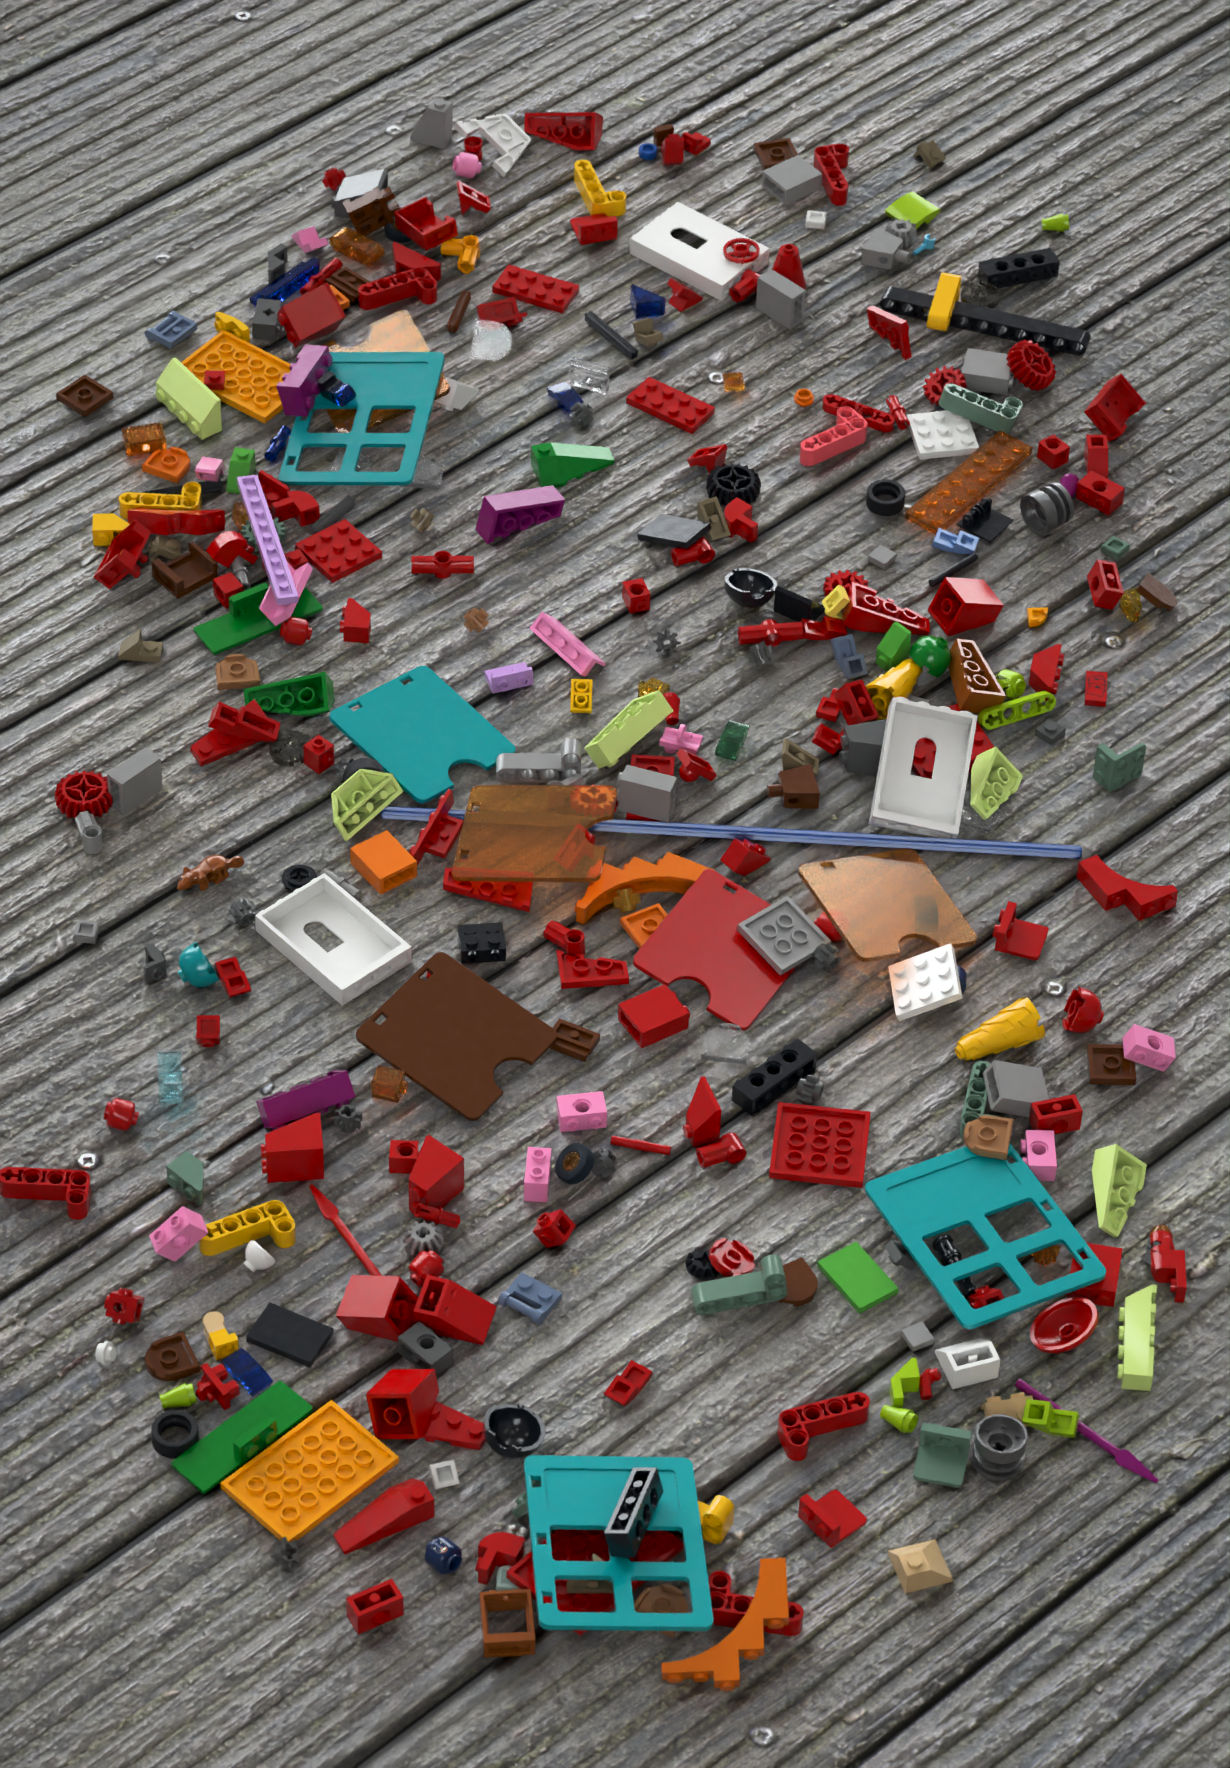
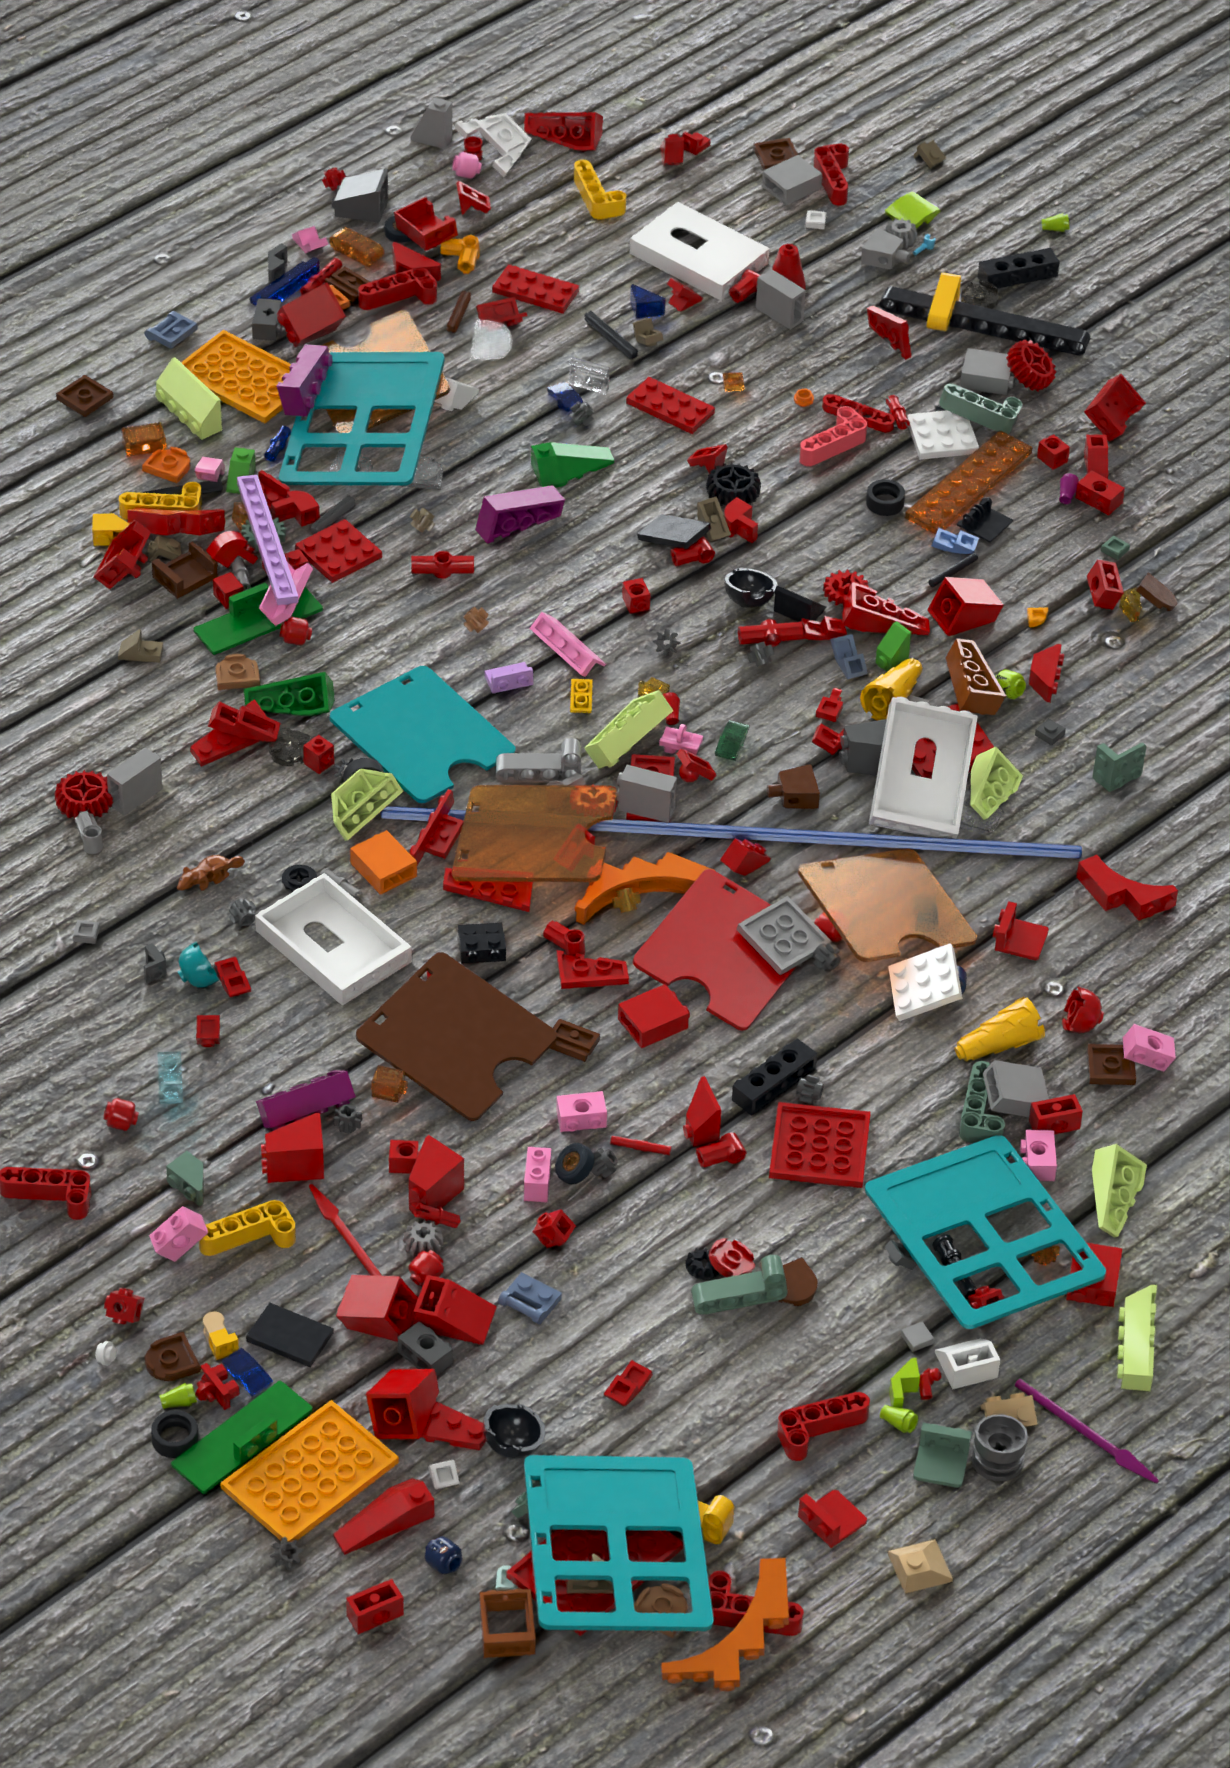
red plate [204,370,225,390] -> none
yellow slope [214,312,250,343] -> none
white brick [244,1240,276,1272] -> none
leg [317,371,356,407] -> none
red slope [340,598,371,643] -> none
reddish brown hips [342,187,400,239] -> none
red brick [475,1532,525,1585] -> none
red bracket [570,213,618,245] -> none
black brick [604,1467,664,1558] -> none
orange plate [620,903,668,949] -> none
blue tile [638,143,657,160] -> none
reddish brown plate [653,123,674,147] -> none
clear tile [701,1023,750,1065] -> none
red wheel [723,238,760,265] -> none
dark tan slope [782,738,819,776] -> none
bright green tile [817,1242,899,1314] -> none
light yellow bracket [822,585,850,619] -> none
red brick [834,679,879,726] -> none
light grey tile [868,545,897,569] -> none
green cylinder [909,636,951,677] -> none
red gear [923,366,967,406] -> none
medium nougat tile [963,1115,1014,1160] -> none
lime beam [978,691,1056,729] -> none
flat silver wheel [1020,482,1074,535] -> none
lime slope [1022,1399,1079,1438] -> none
red dish [1030,1297,1099,1353] -> none
red tile [1084,671,1108,707] -> none
red plate [1144,1225,1187,1303] -> none

